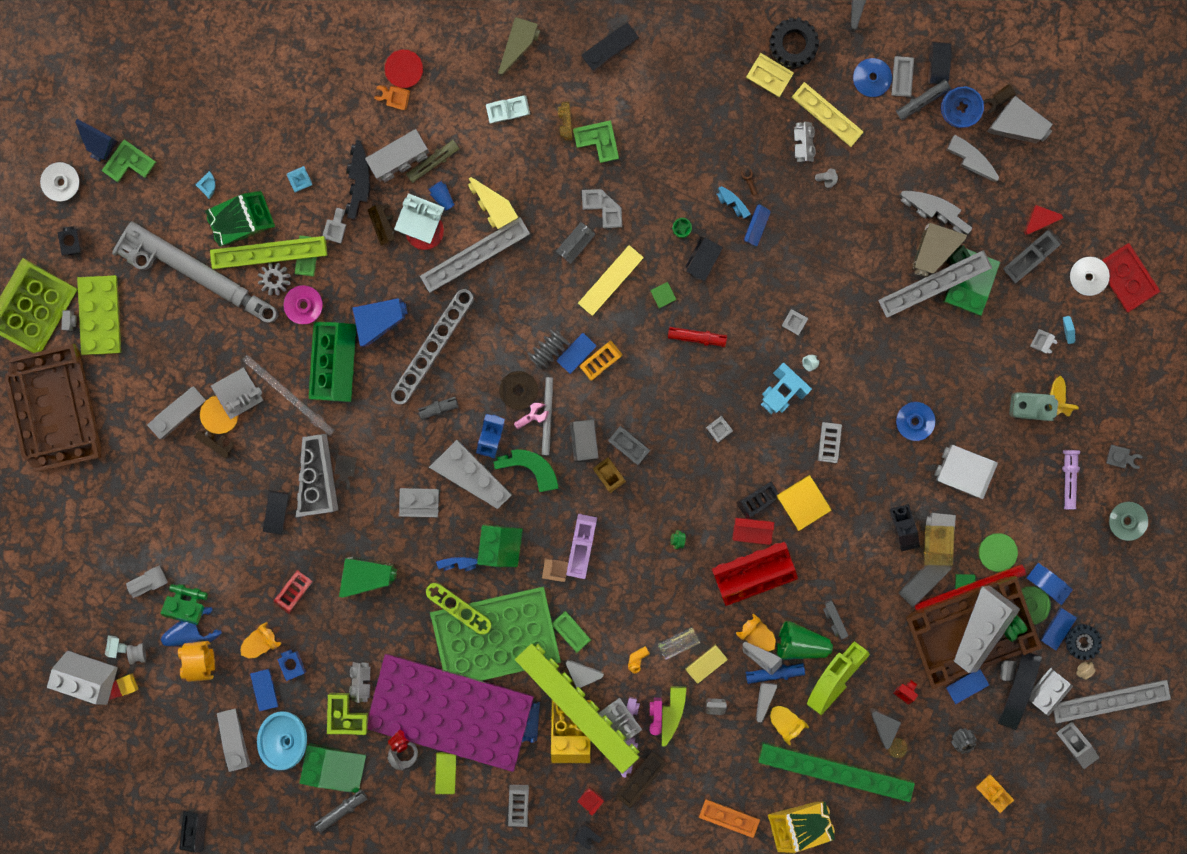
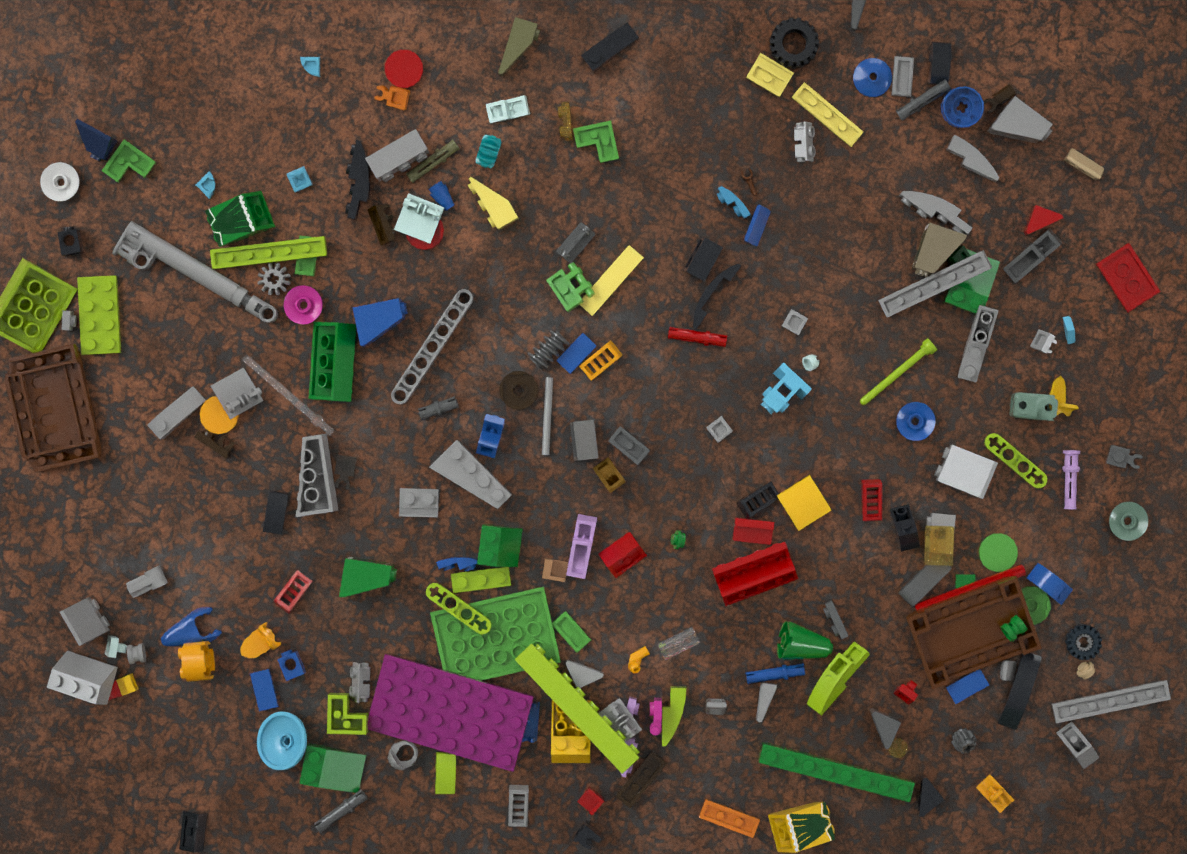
green plate [160,584,208,625] -> none
light grey slope [217,708,250,772] -> none
light grey plate [323,208,347,243] -> none
red plate [388,730,409,753] -> none
light grey plate [420,217,530,293] -> none
green arch [494,449,559,492] -> none
bright pink bar [514,403,549,429] -> none
light grey tile [582,189,622,228] -> none
bright green slope [650,282,676,308] -> none
green wheel [672,218,692,238] -> none
light yellow slope [685,644,728,684] -> none
light orange piece [736,614,776,652] -> none
light grey slope [743,642,782,675] -> none
yellow piece [770,706,809,745] -> none
light grey plate [815,168,838,188] -> none
light grey slope [817,422,842,463] -> none
light grey wedge [954,586,1020,673] -> none
light grey plate [1029,668,1073,716] -> none
blue slope [1040,607,1077,650] -> none
white dish [1070,257,1110,296] -> none
none -> light grey slope [60,597,110,646]
none -> medium azure tile [300,57,320,77]
none -> lime plate [451,567,511,593]
none -> teal gear [475,134,502,168]
none -> bright green plate [546,262,595,312]
none -> red panel [599,532,647,578]
none -> black slope [693,264,741,330]
none -> lime piece [860,338,938,405]
none -> red slope [861,479,882,521]
none -> black slope [917,776,944,817]
none -> light grey slope [957,305,999,382]
none -> lime beam [984,433,1047,488]
none -> tan slope [1064,148,1104,181]

